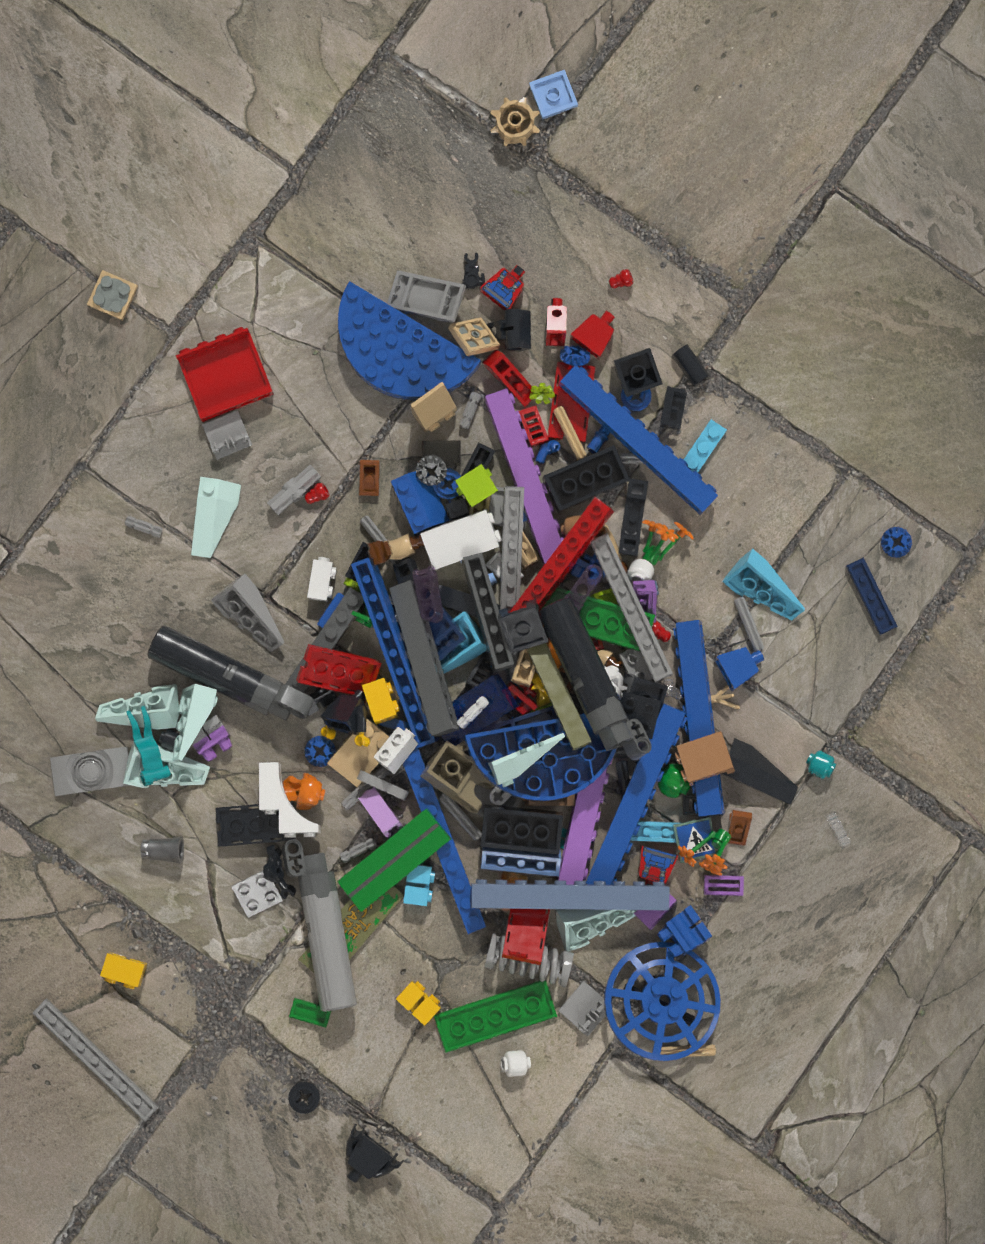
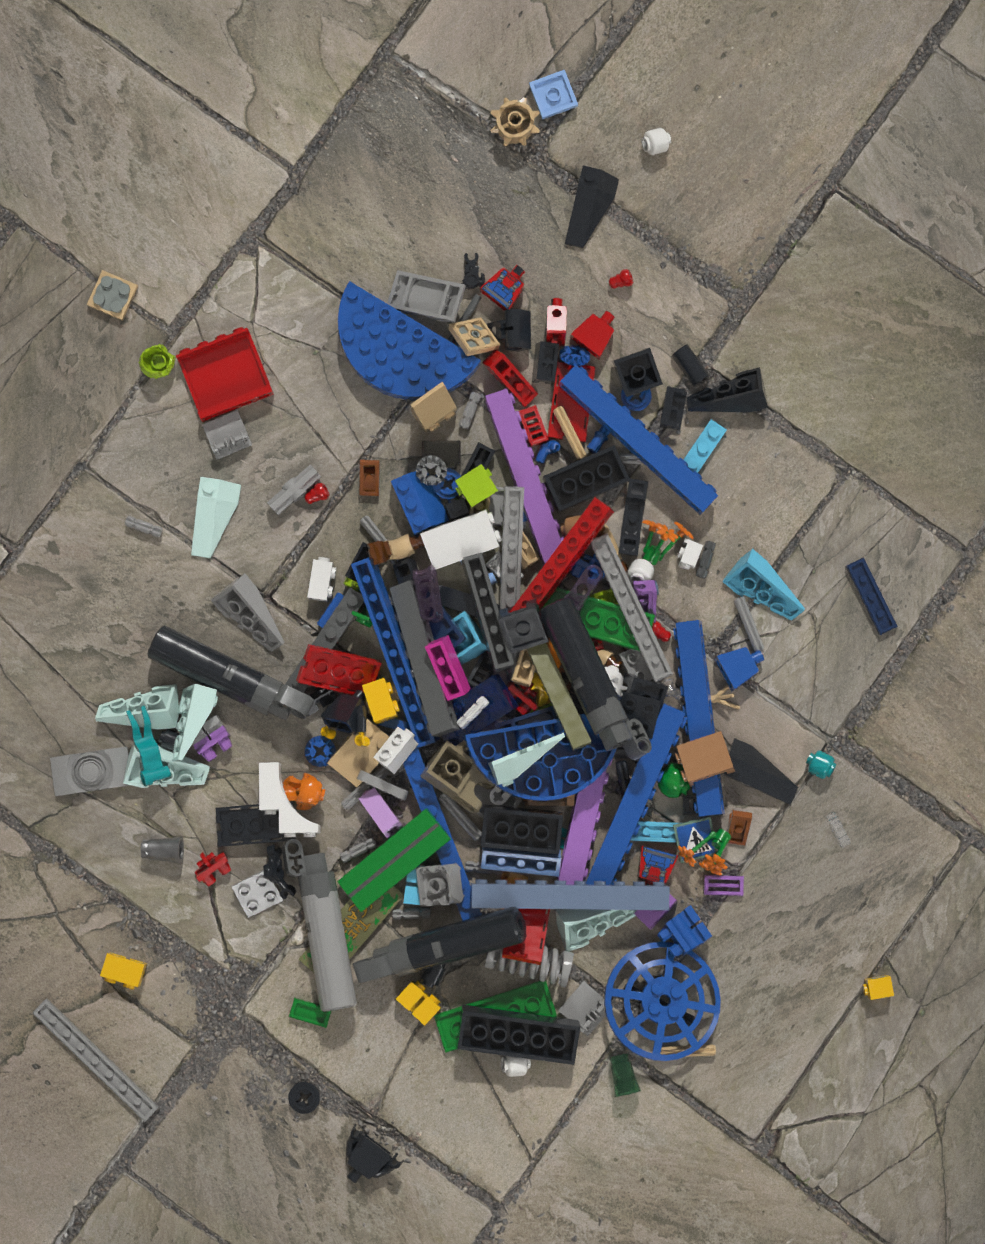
lime plant [530,383,555,404] -> none
blue gear [881,527,912,558] -> none
none -> lime hair [138,344,176,379]
none -> red hips [195,851,231,887]
none -> black piece [353,906,527,983]
none -> light grey axle [392,908,431,920]
none -> light grey slope [416,863,465,906]
none -> black brick [420,964,446,988]
none -> dark pink brick [425,635,471,701]
none -> dark grey bar [448,294,482,344]
none -> black brick [456,1004,580,1065]
none -> light grey axle [465,861,503,875]
none -> black hinge [532,341,559,384]
none -> black wedge [565,165,619,248]
none -> clear green plant [610,1053,641,1097]
none -> white head [641,128,671,155]
none -> white brick [678,538,703,570]
none -> black wedge [687,367,768,412]
none -> dark grey axle [696,541,716,579]
none -> yellow brick [862,975,894,1000]

